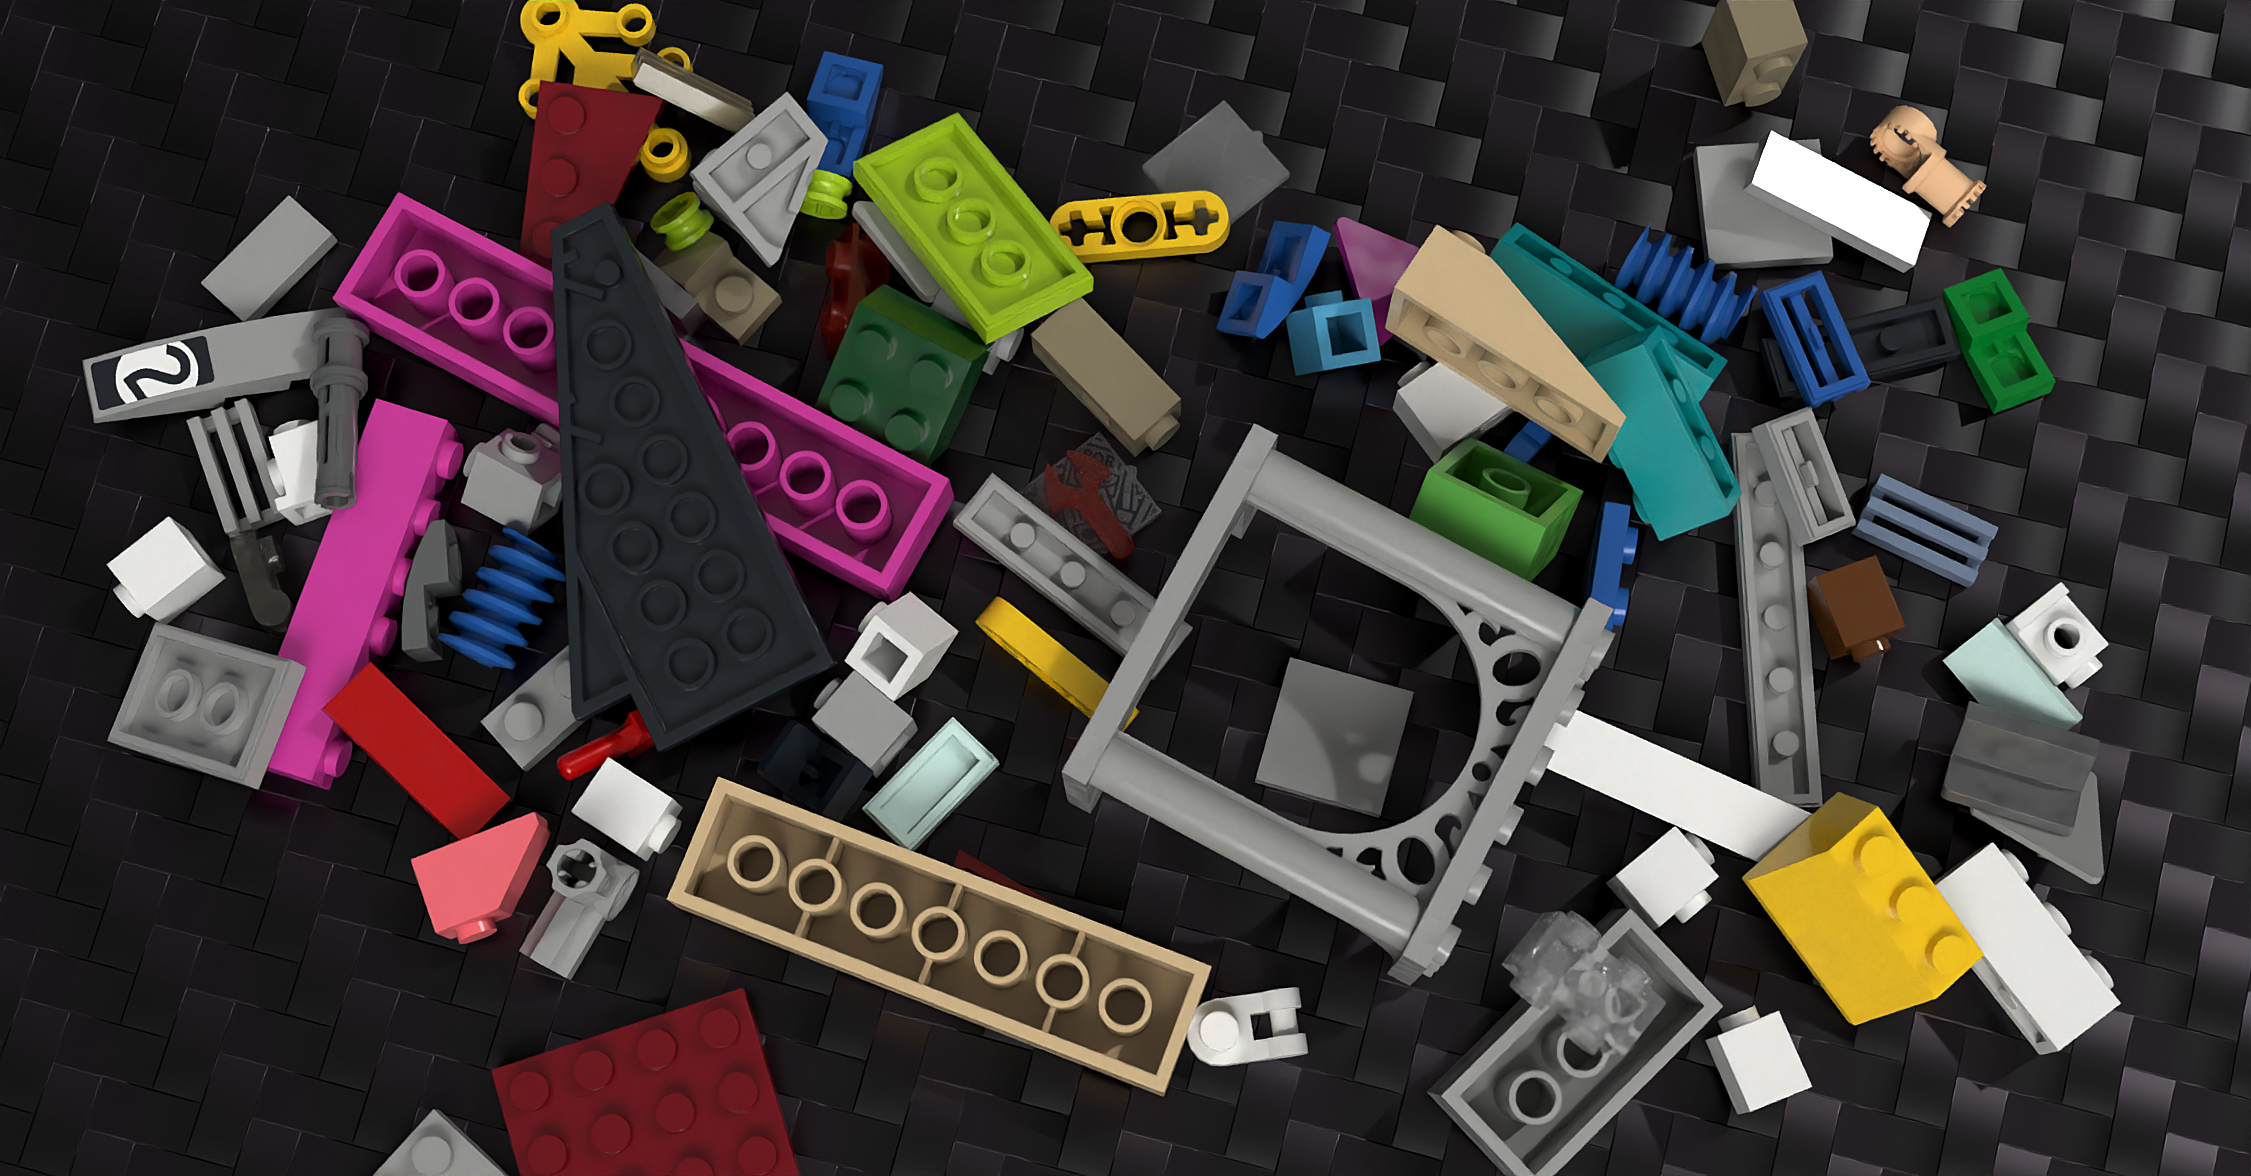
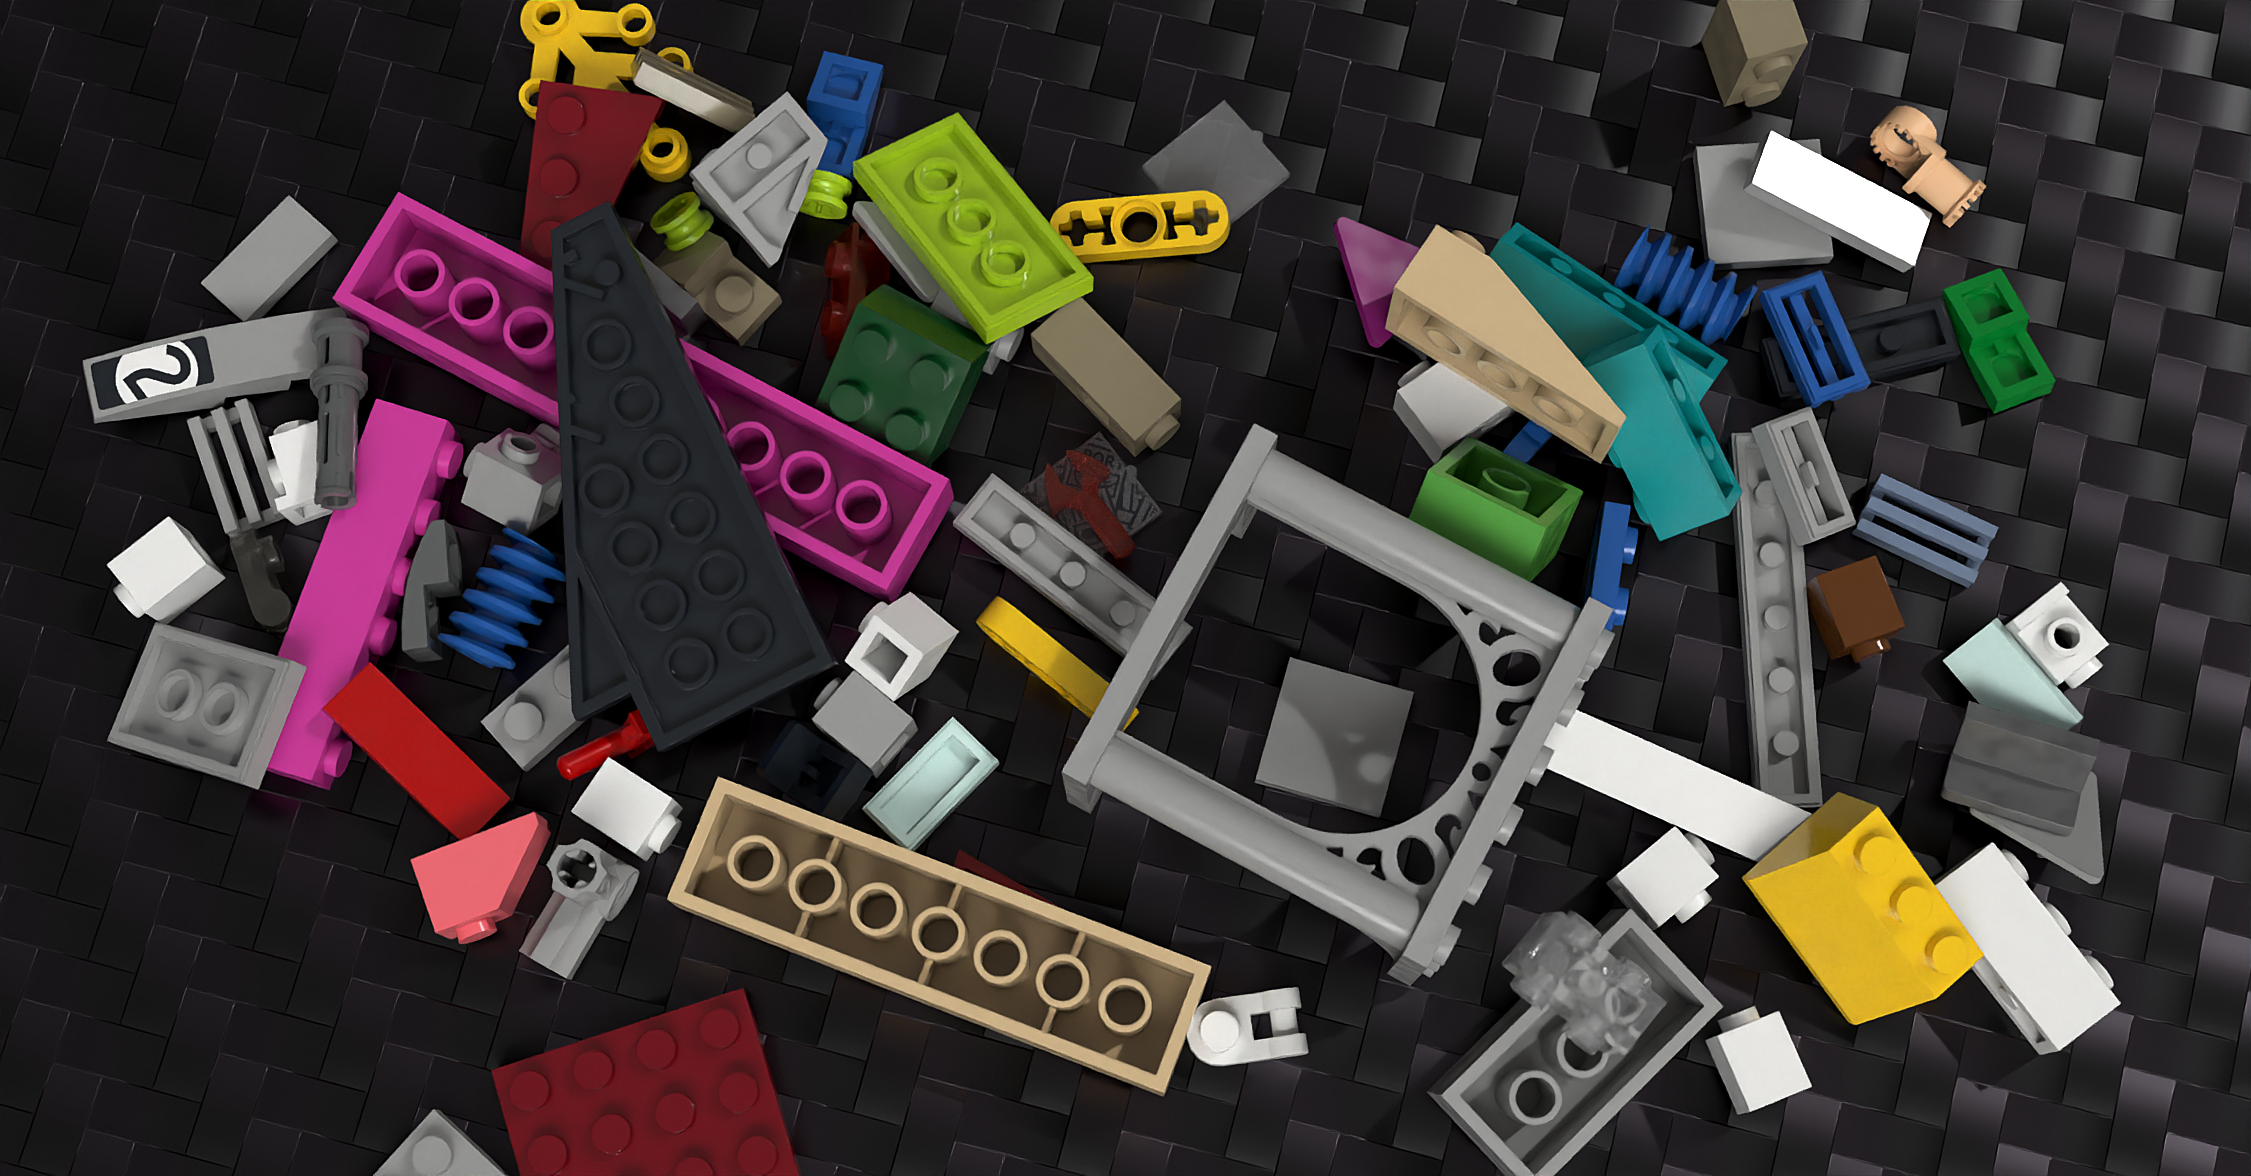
blue slope [1216,221,1331,339] -> none
dark azure brick [1285,291,1381,376] -> none

